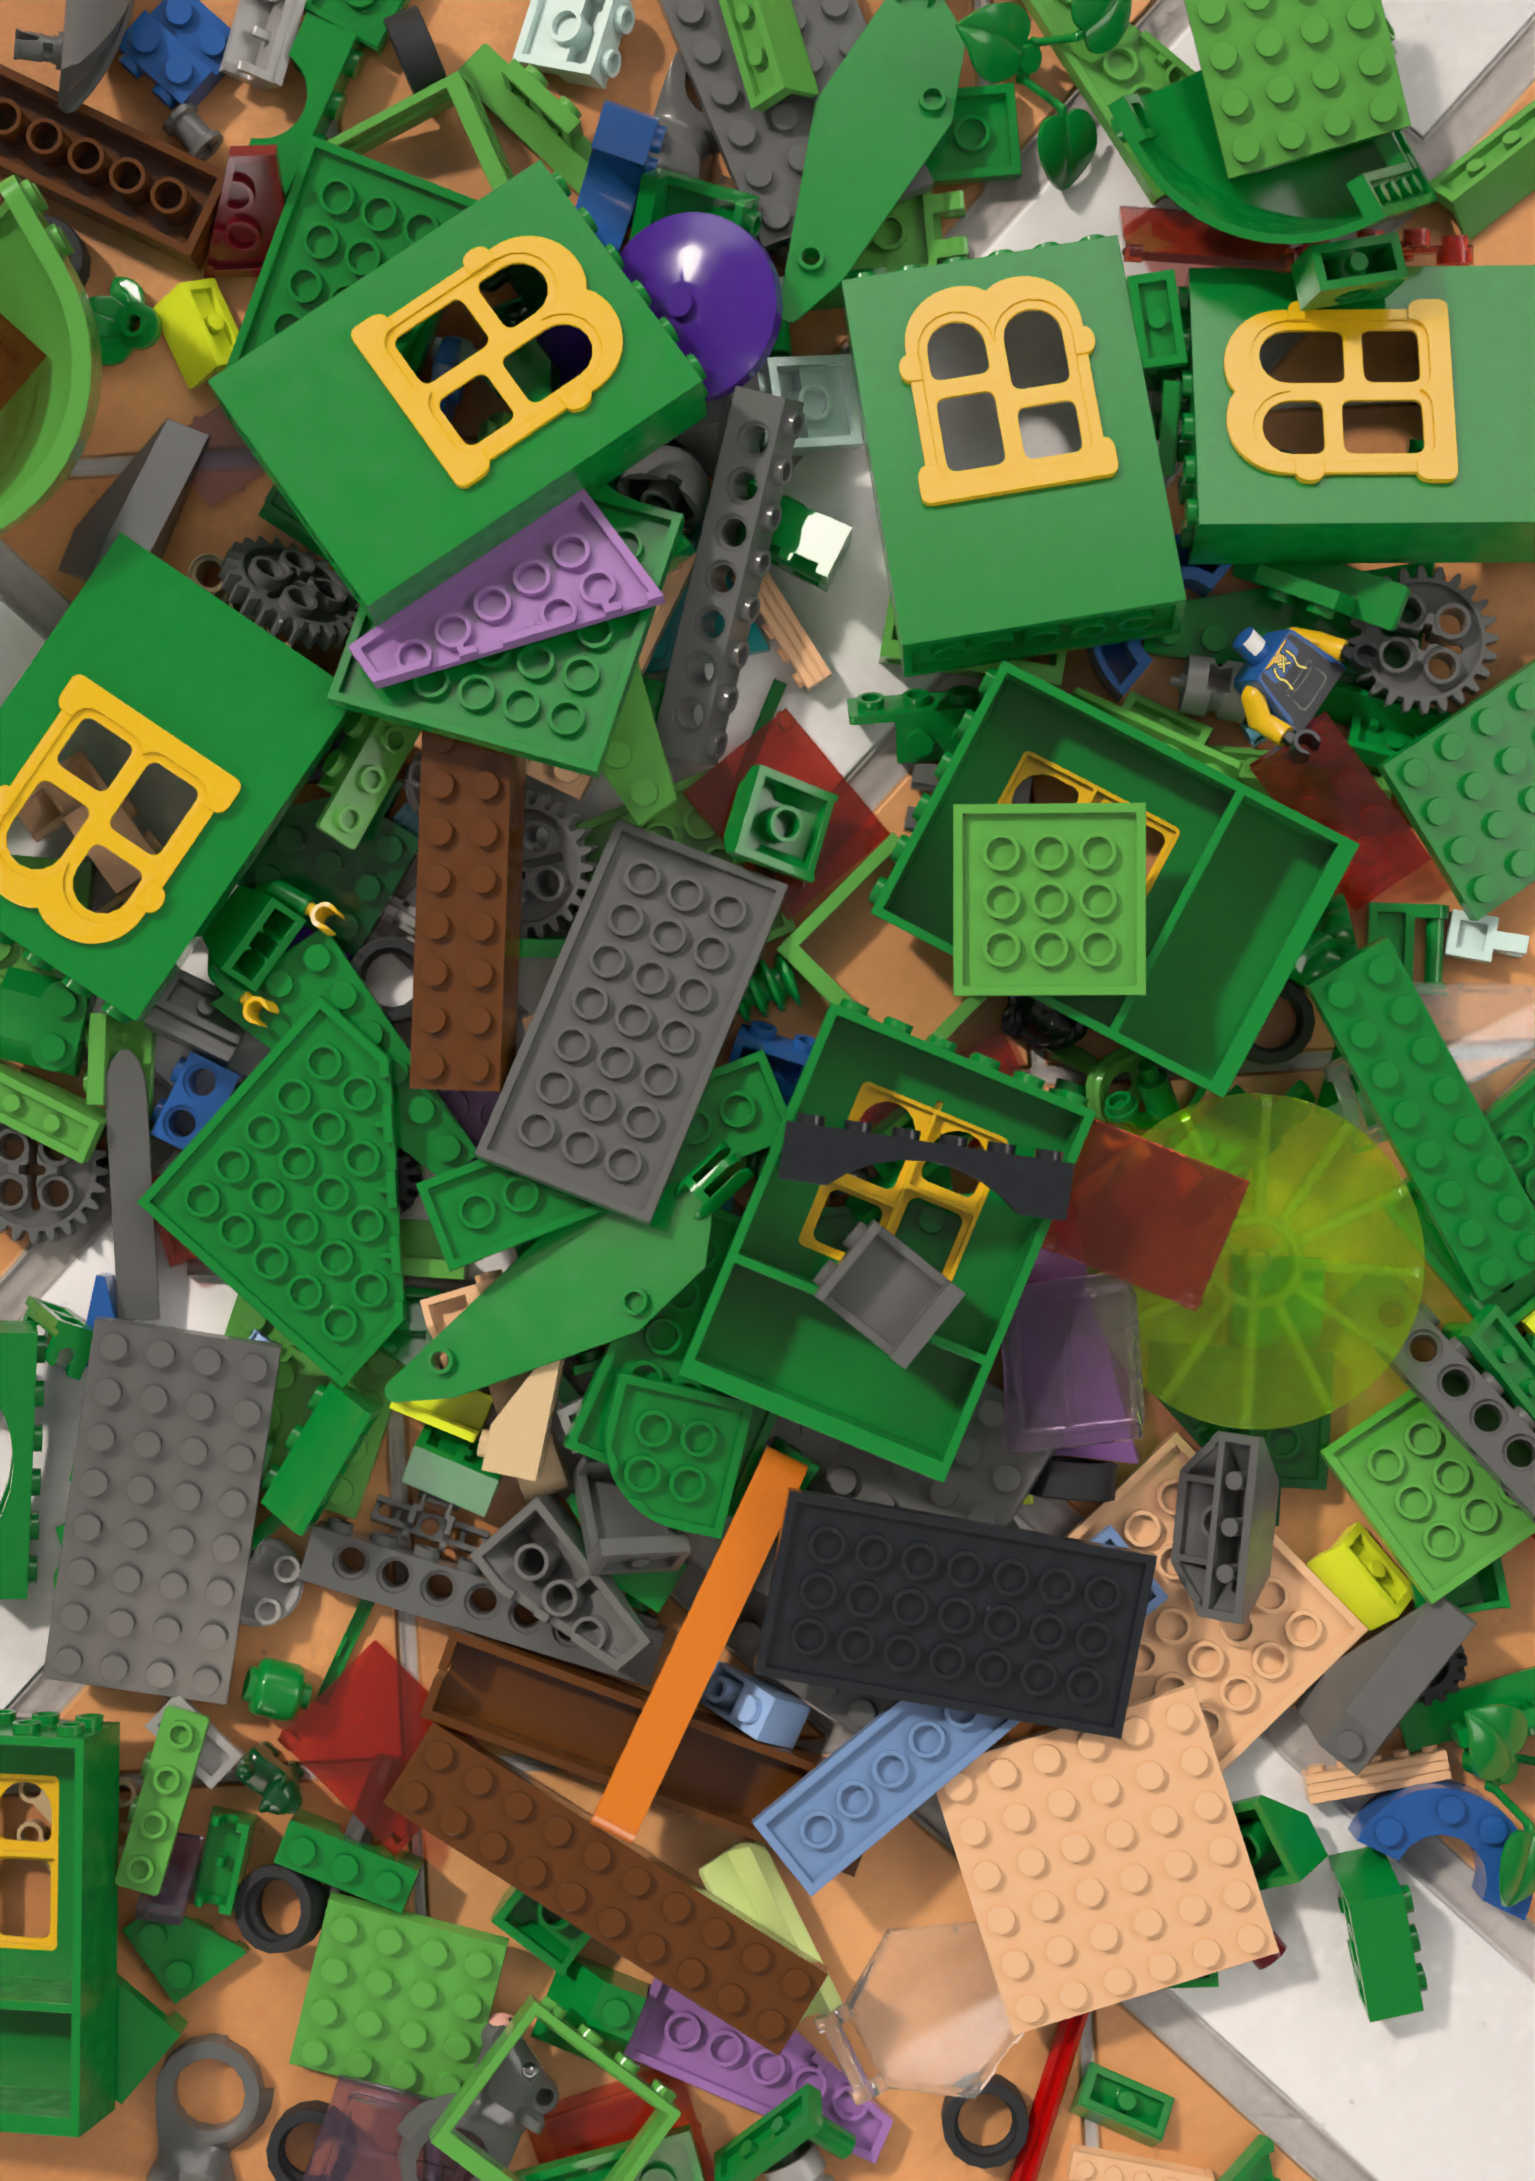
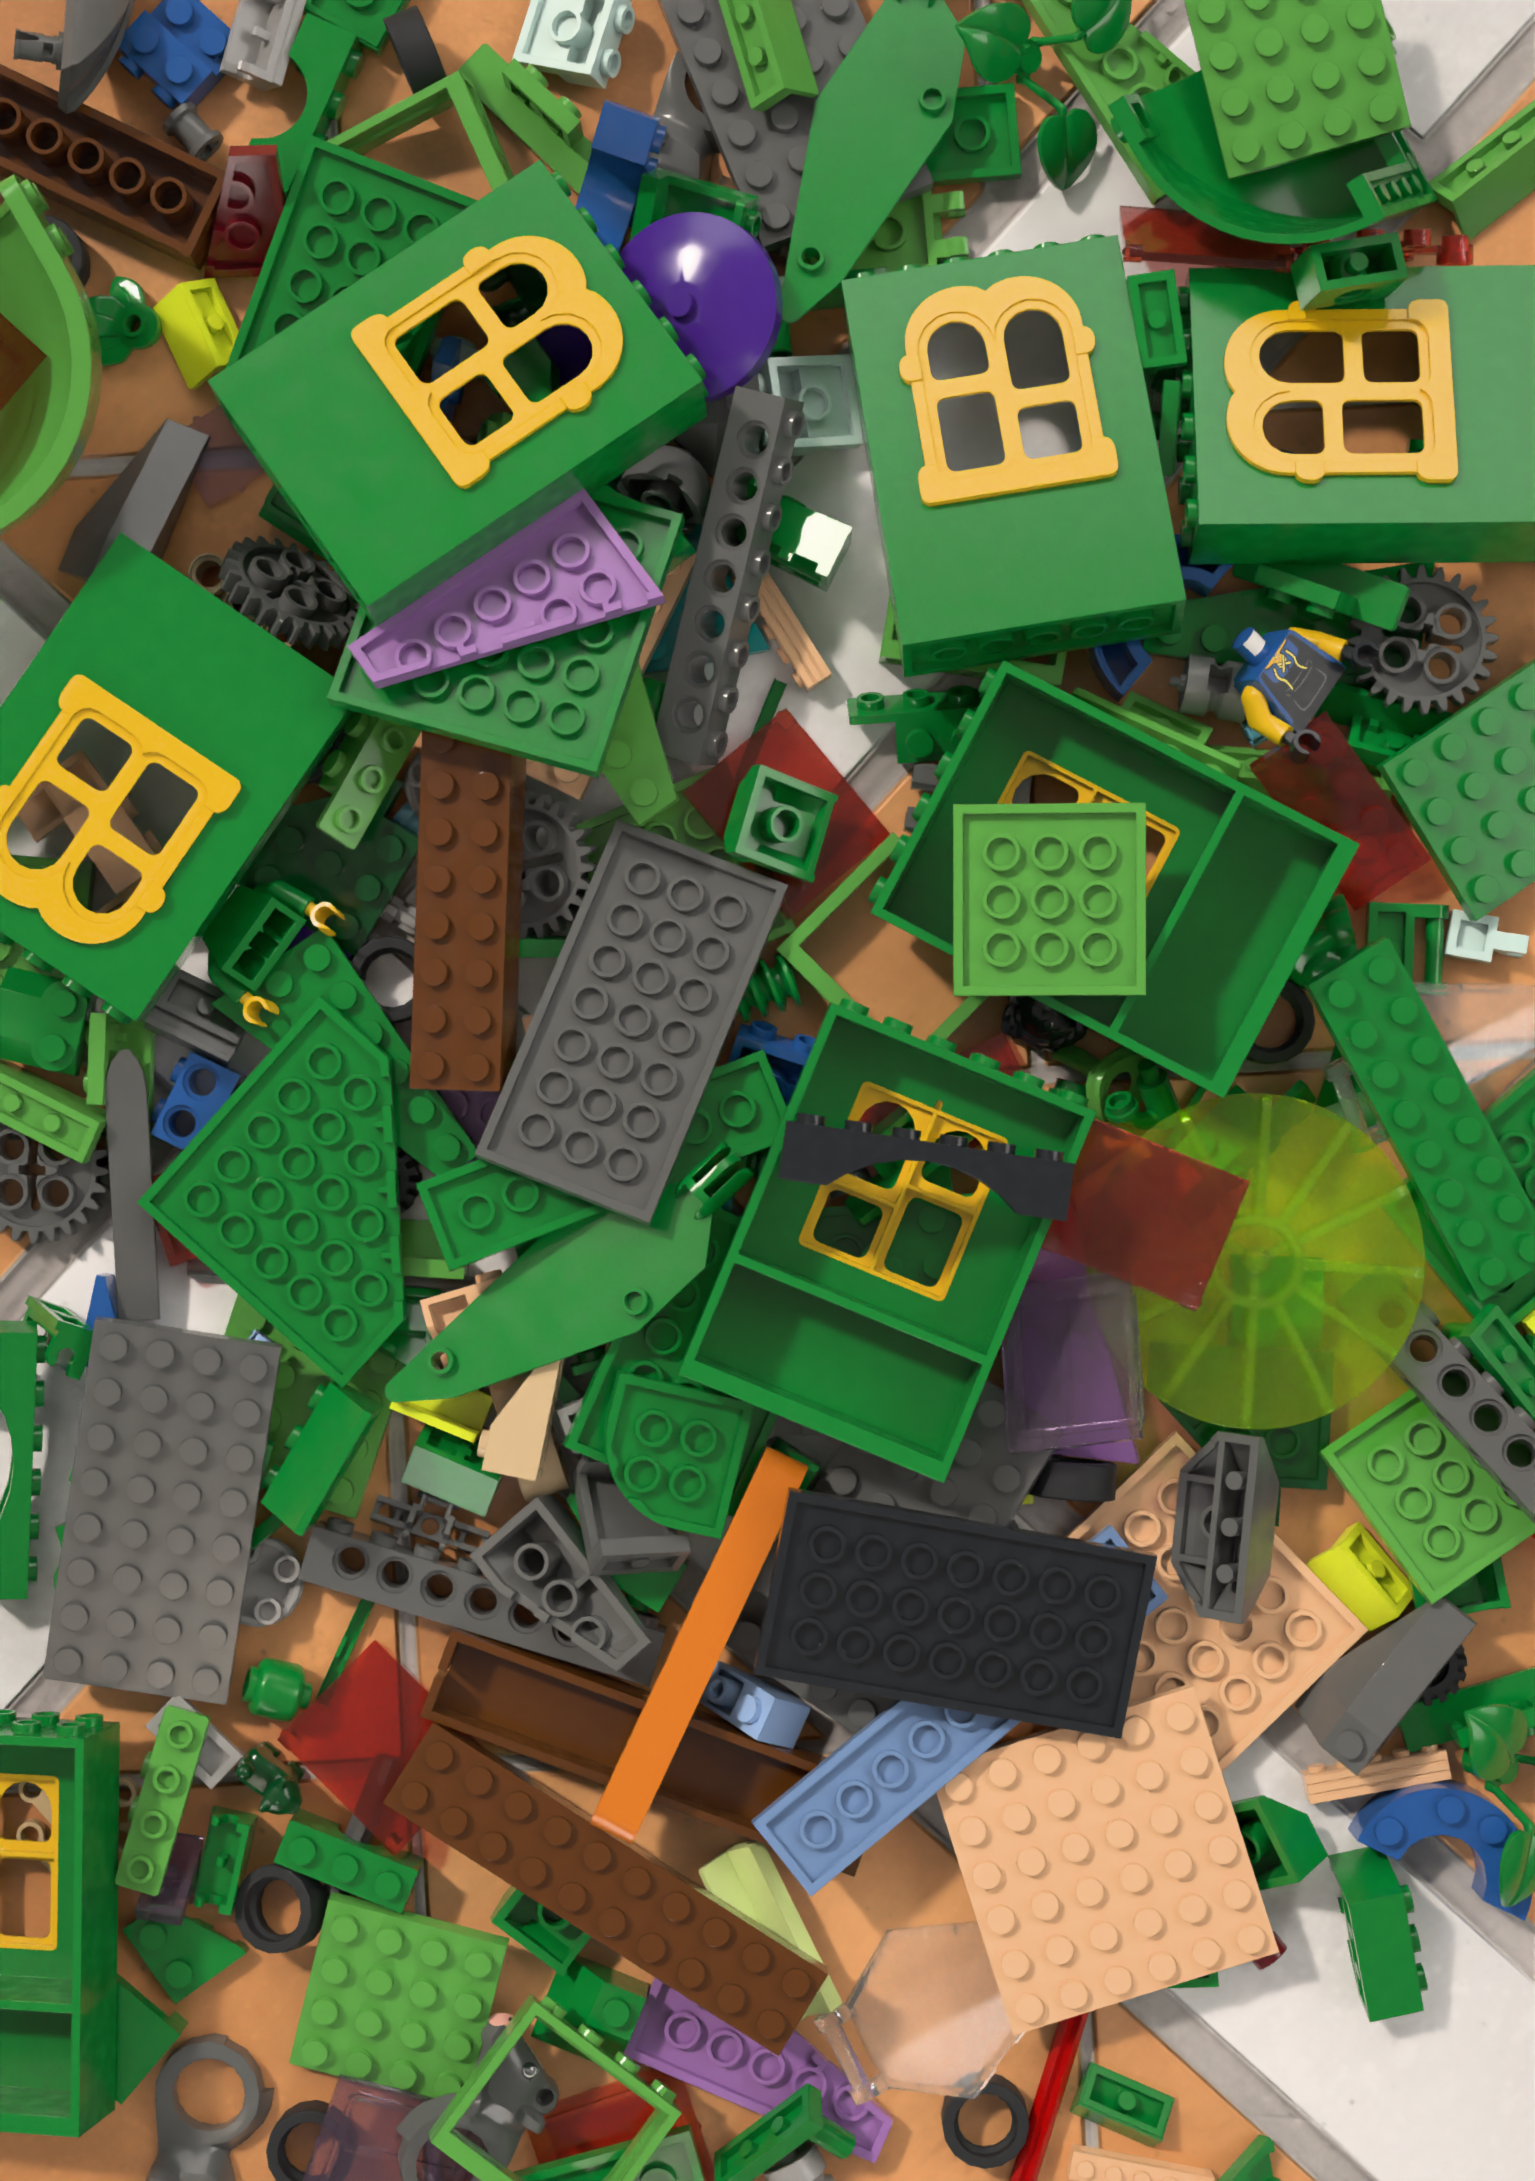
dark grey panel [812,1219,965,1369] -> none

